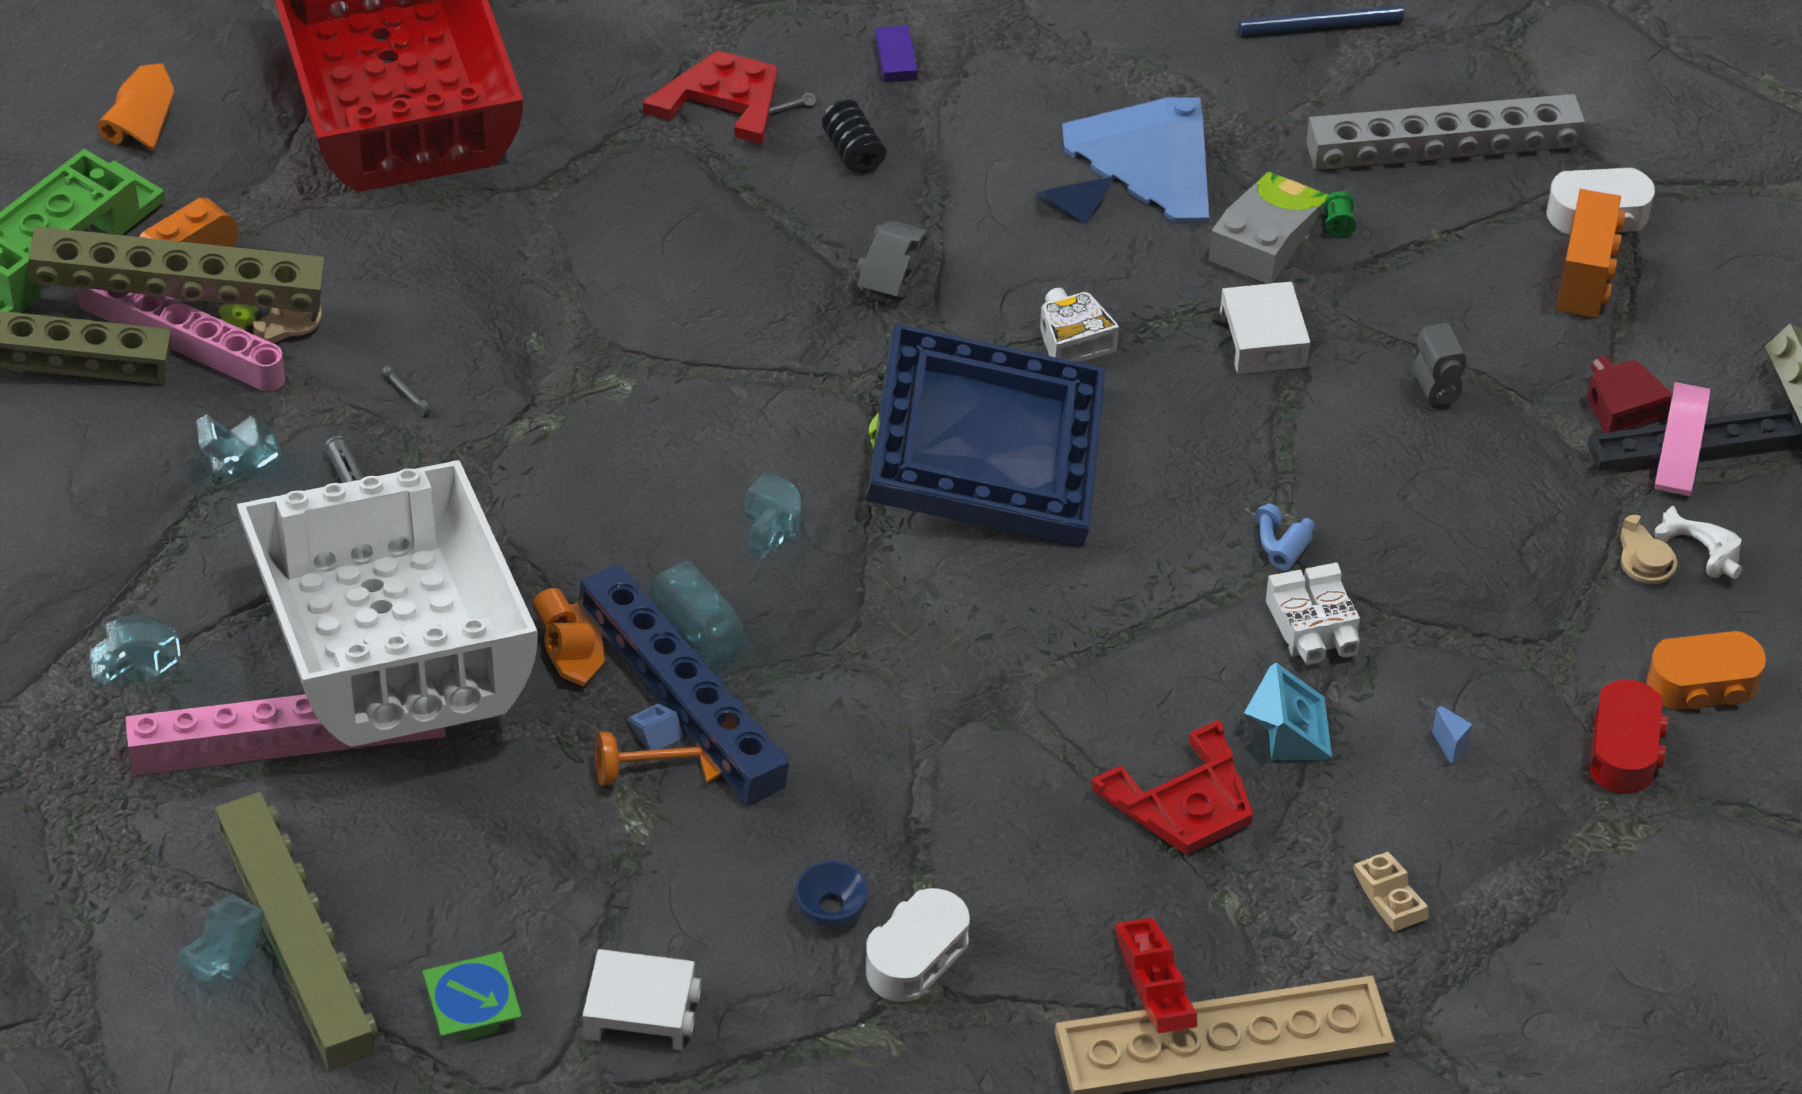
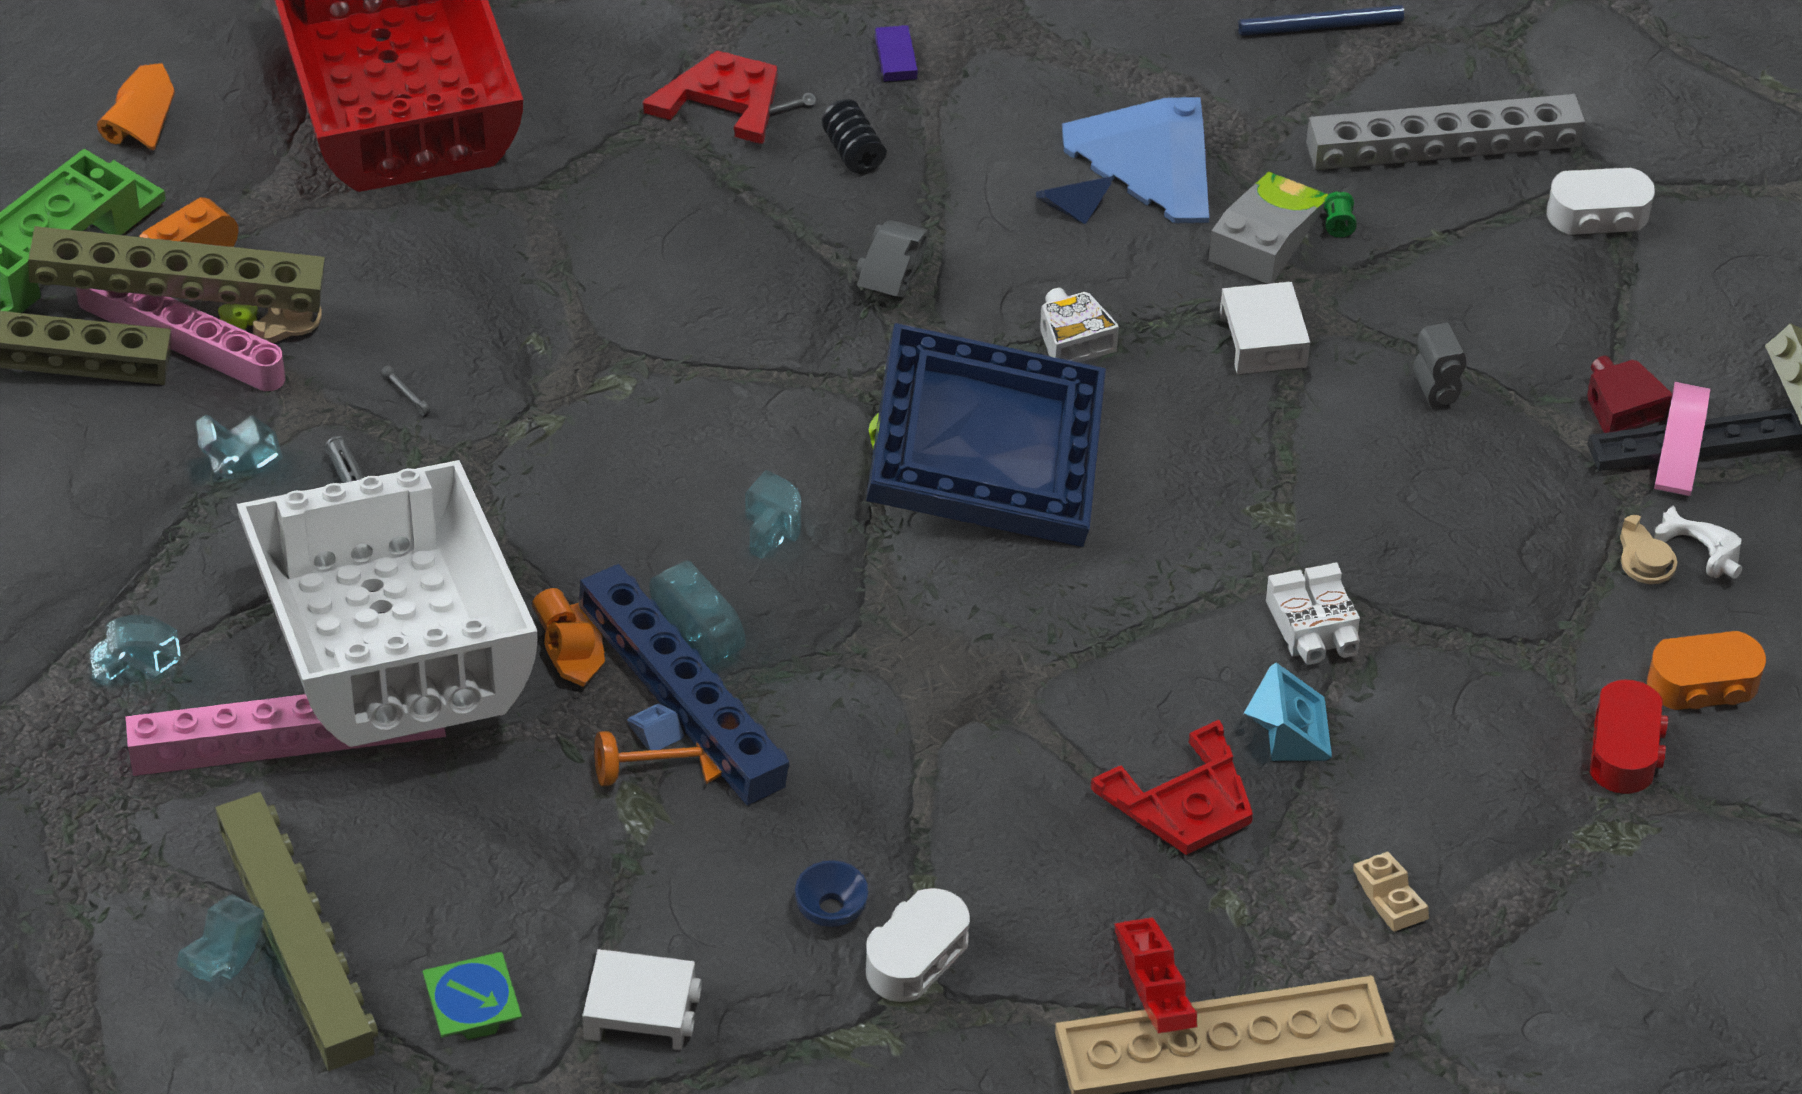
medium blue plant [1255,504,1315,571] -> none
medium blue slope [1432,706,1472,764] -> none
orange brick [1556,188,1626,318] -> none

